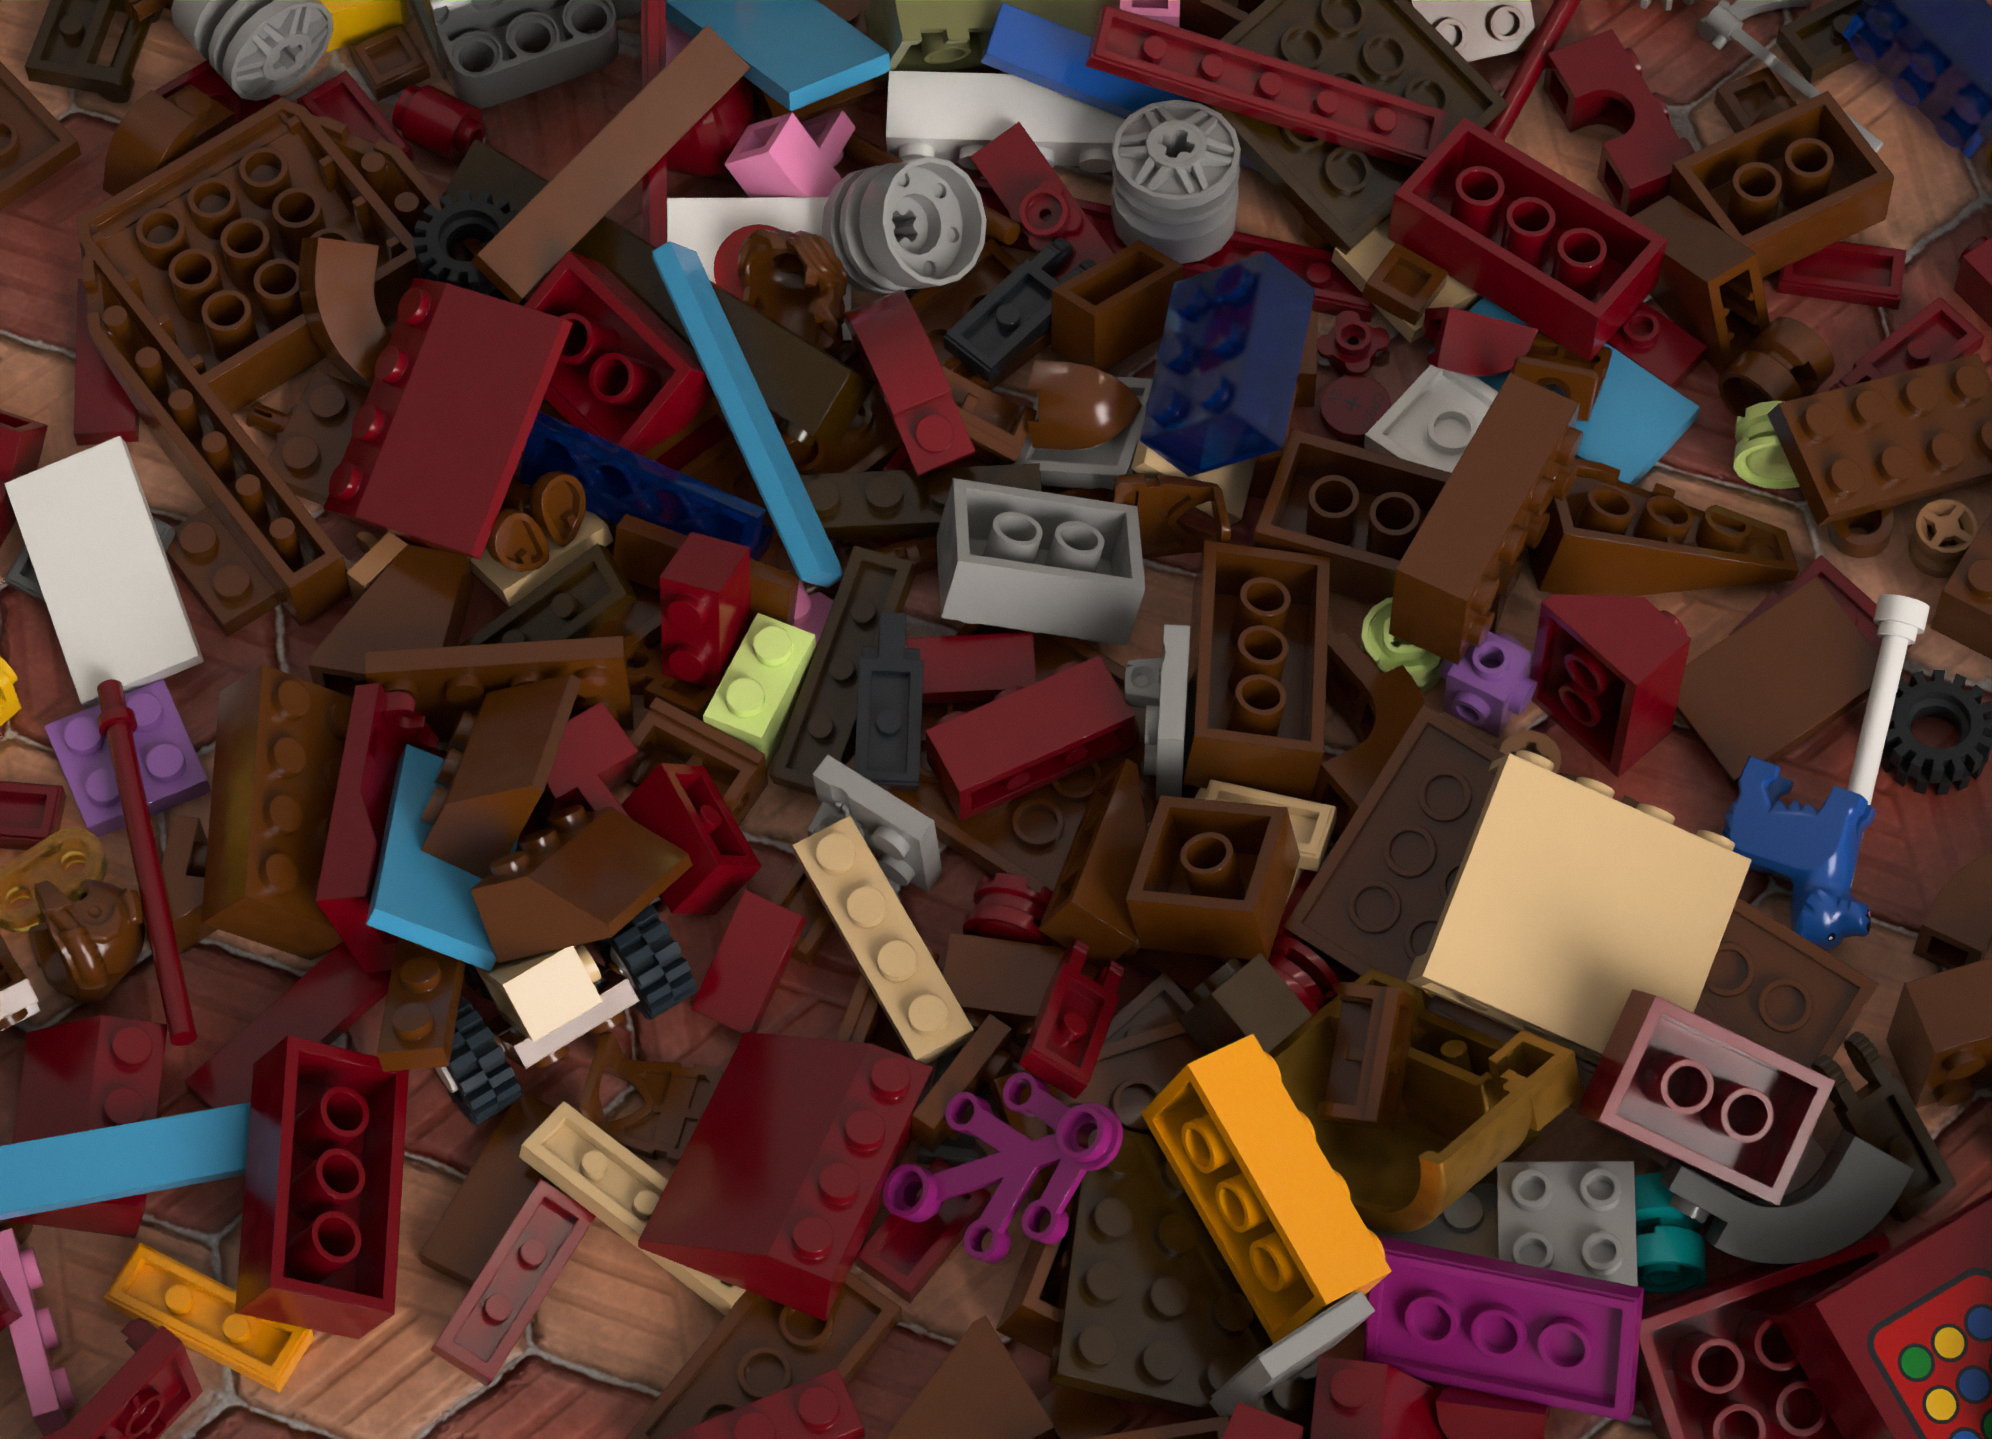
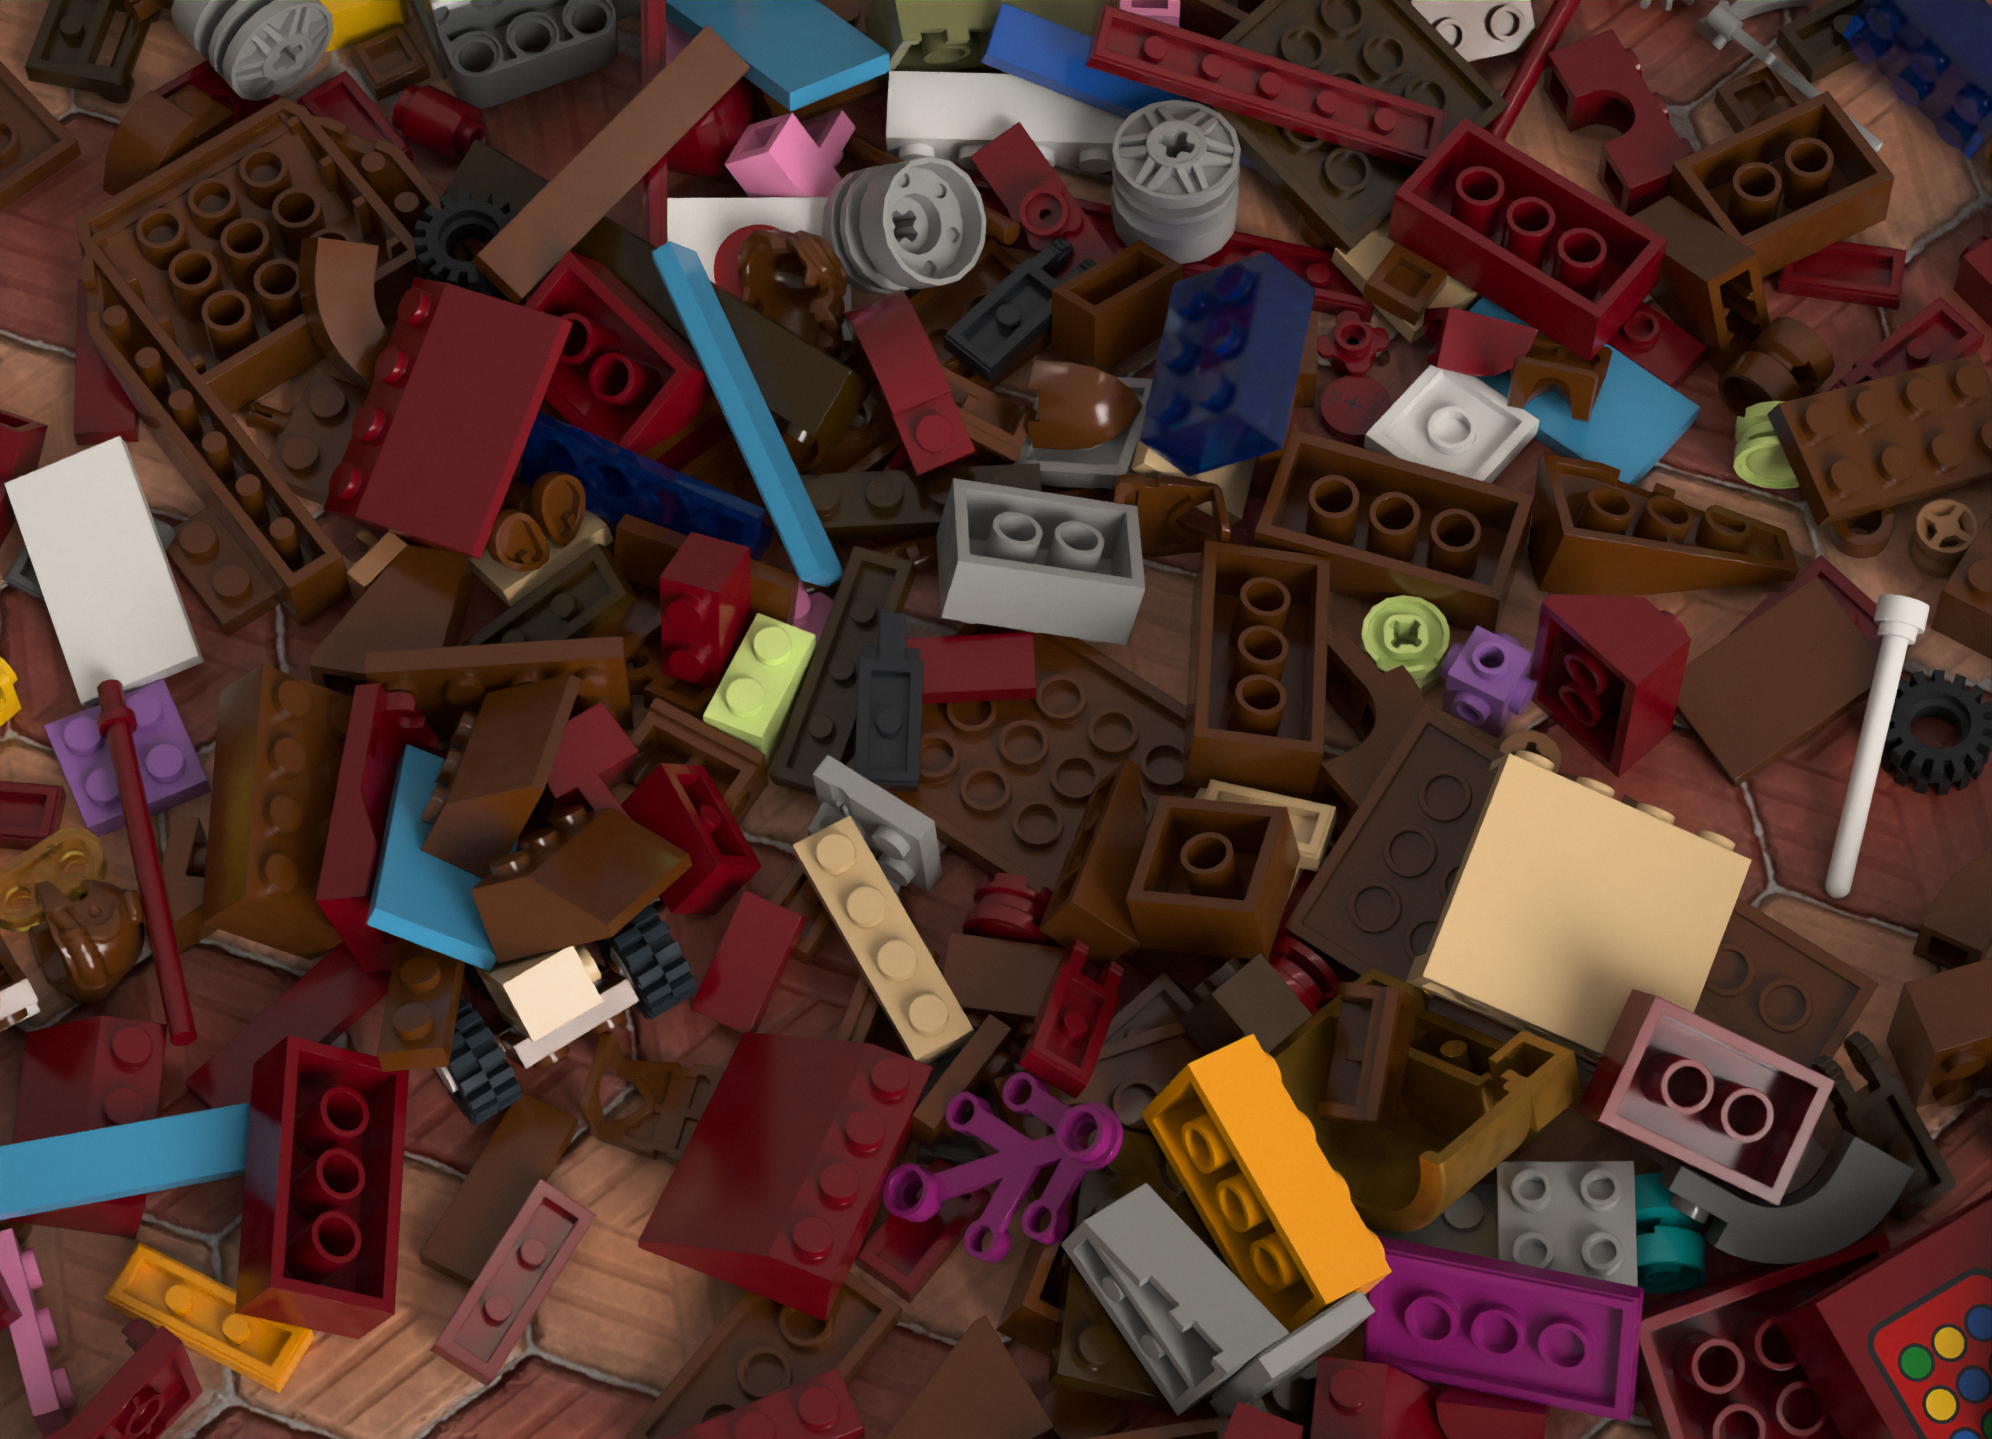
tan plate [519,1101,746,1316] -> none
dark red brick [926,655,1135,822] -> none
light grey hinge [1124,624,1190,800] -> none
reddish brown brick [1389,373,1583,665] -> none
blue animal [1723,756,1877,951] -> none
none -> light grey wedge [1061,1183,1290,1416]

